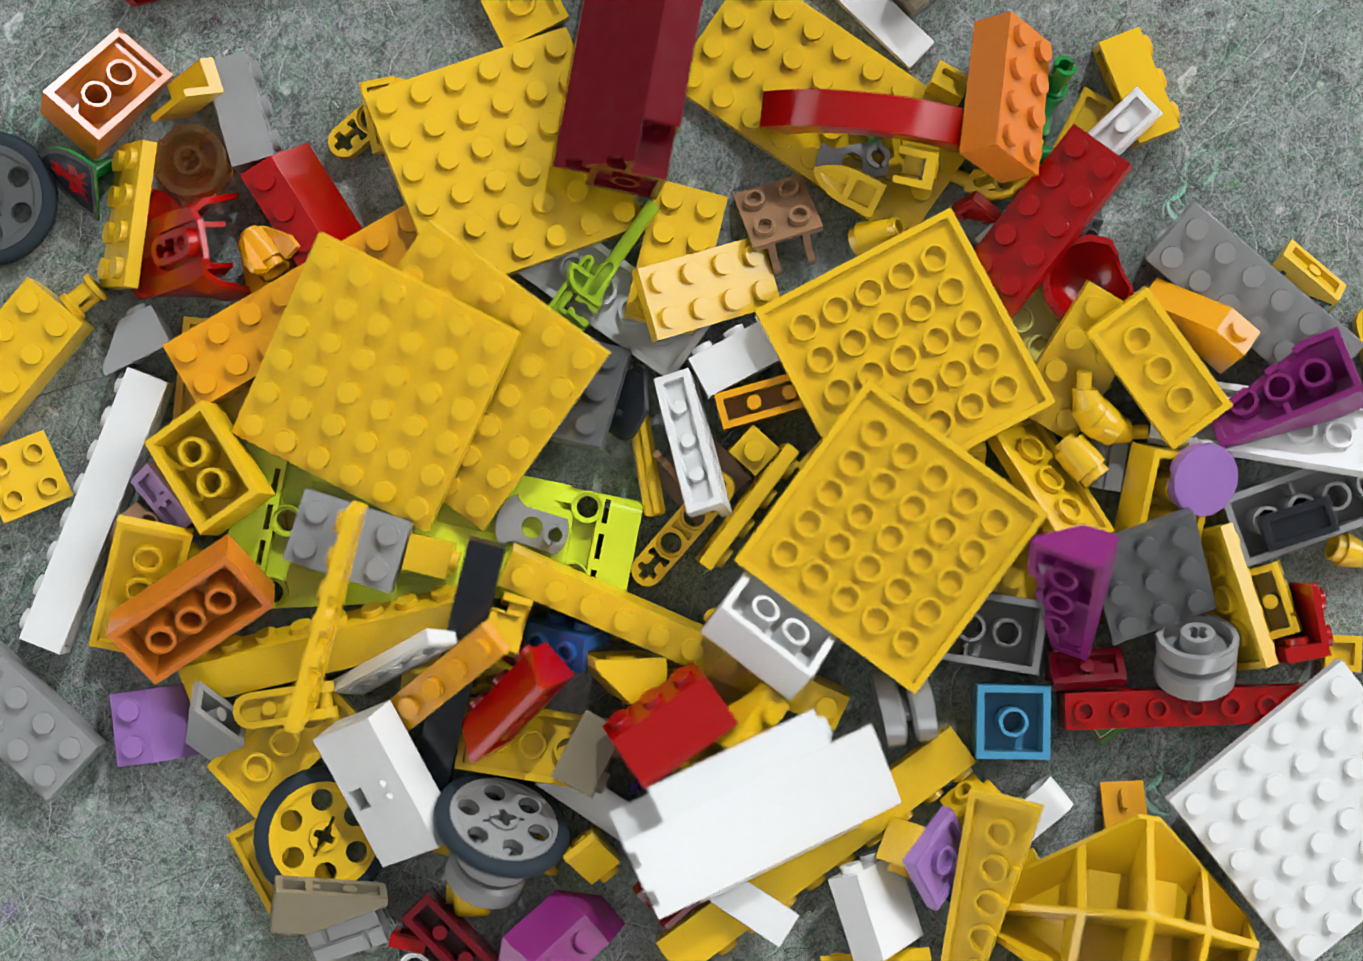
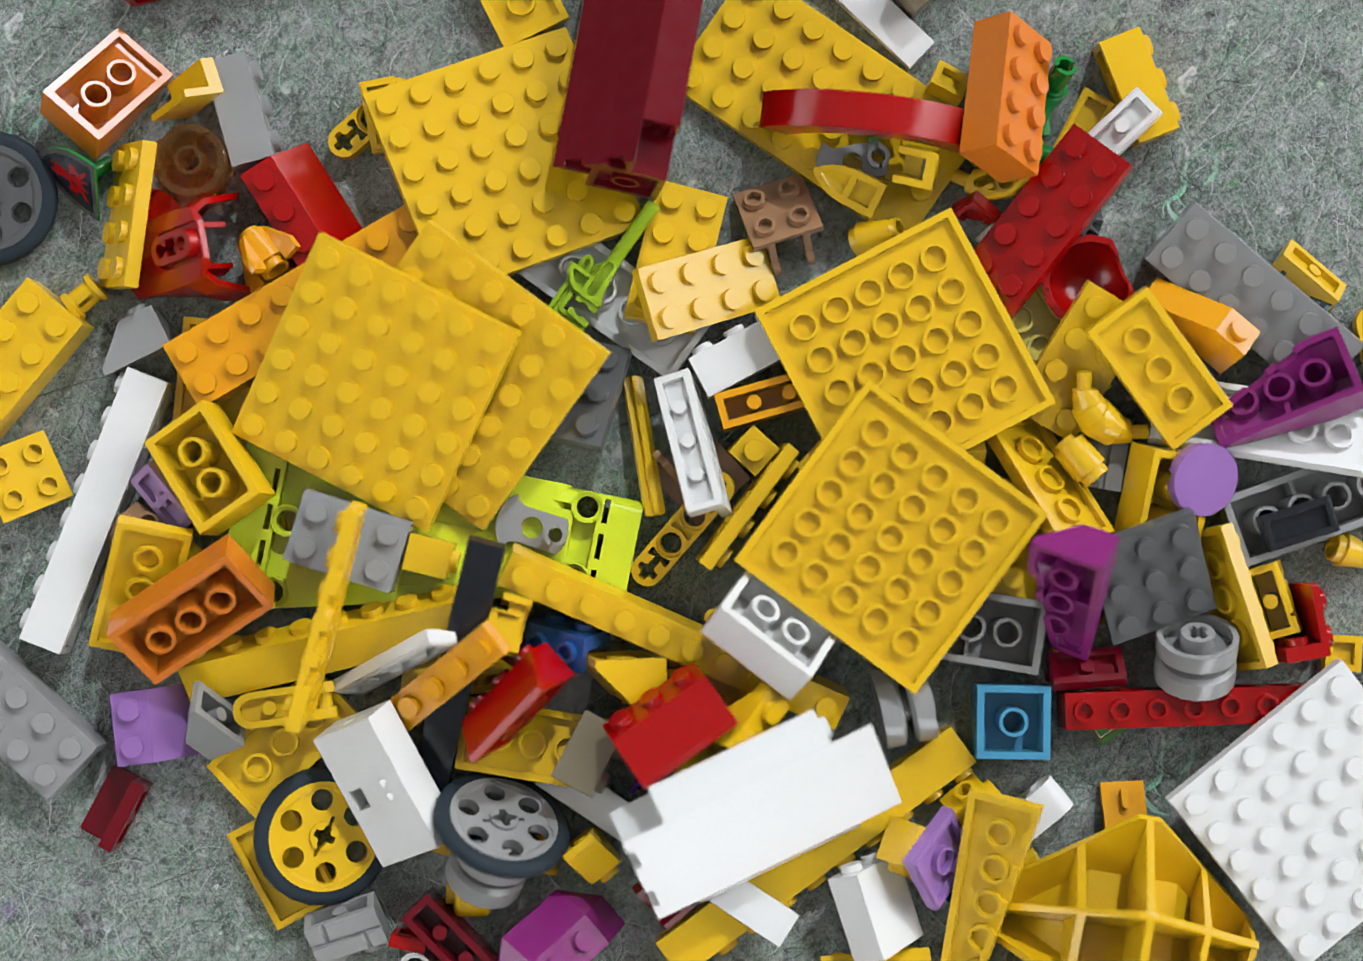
dark tan slope [270,875,388,937] -> none
black piece [608,365,649,441] -> none
none -> dark red panel [81,764,153,853]

